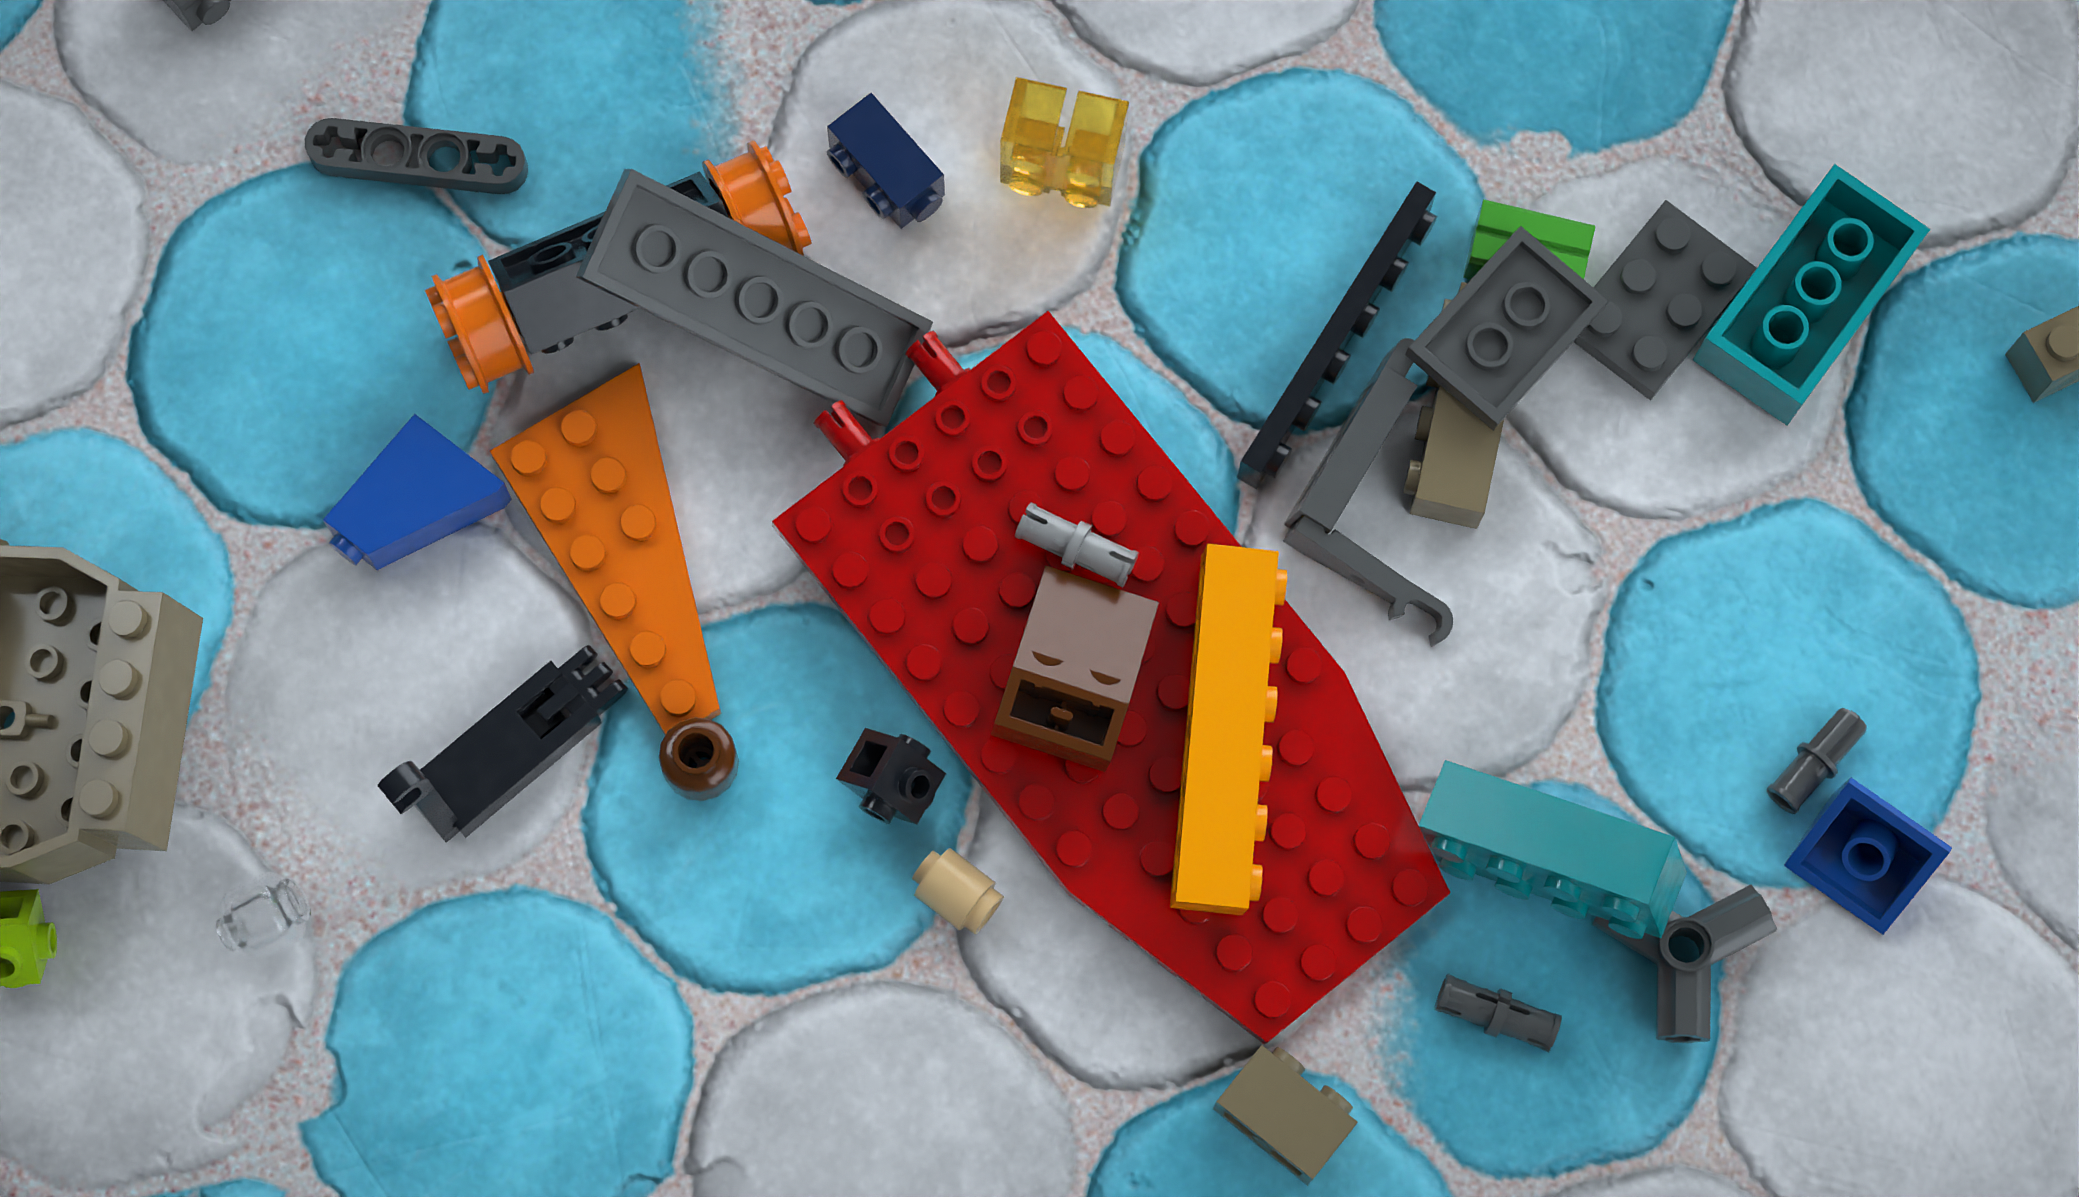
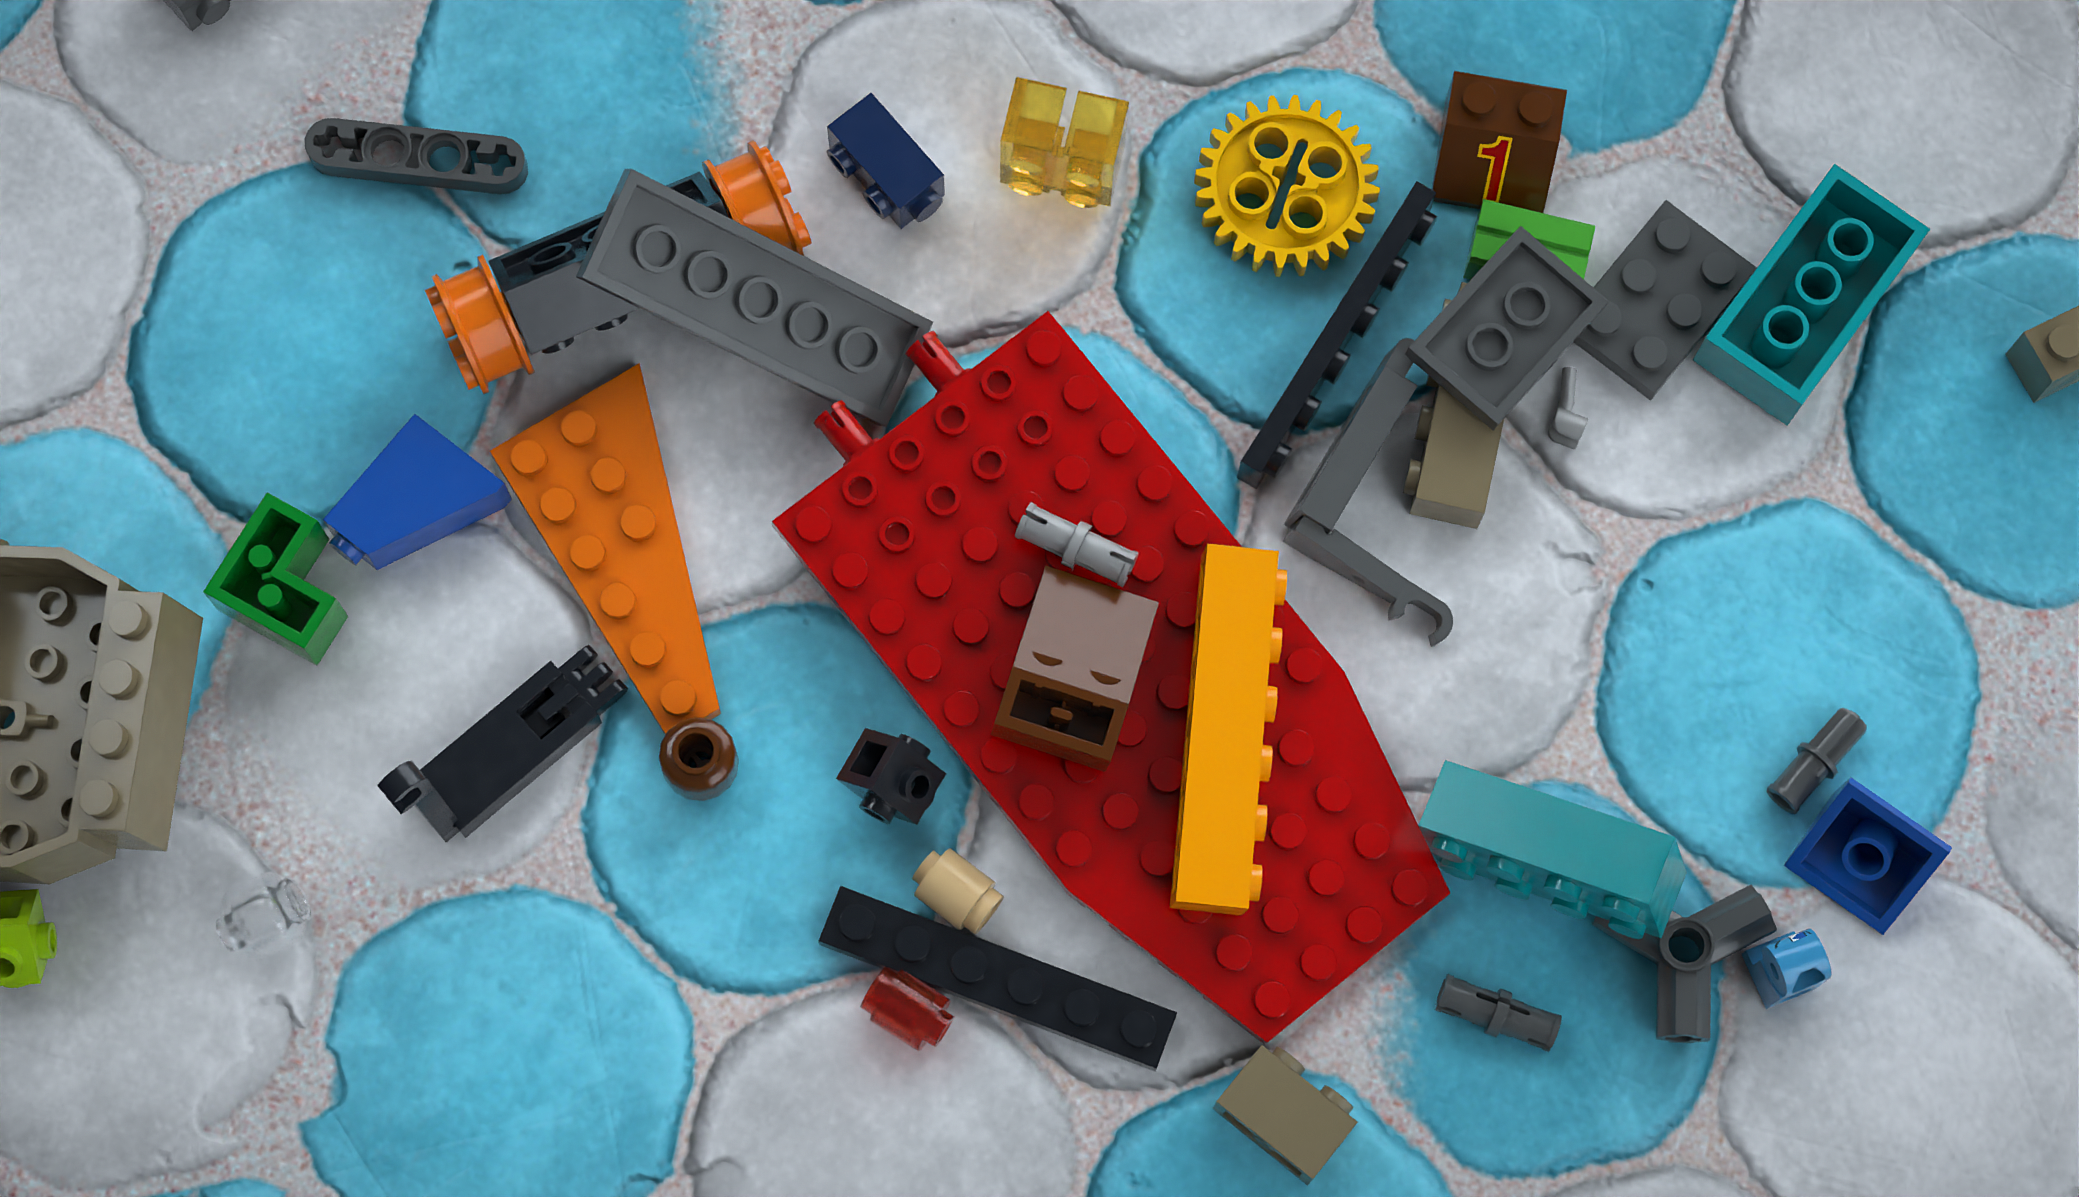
none -> green brick [203,492,348,666]
none -> black plate [818,886,1177,1072]
none -> clear red brick [860,967,955,1051]
none -> yellow gear [1194,95,1380,277]
none -> reddish brown slope [1431,71,1567,213]
none -> light grey hand [1548,367,1588,449]
none -> dark azure leg [1741,929,1832,1009]

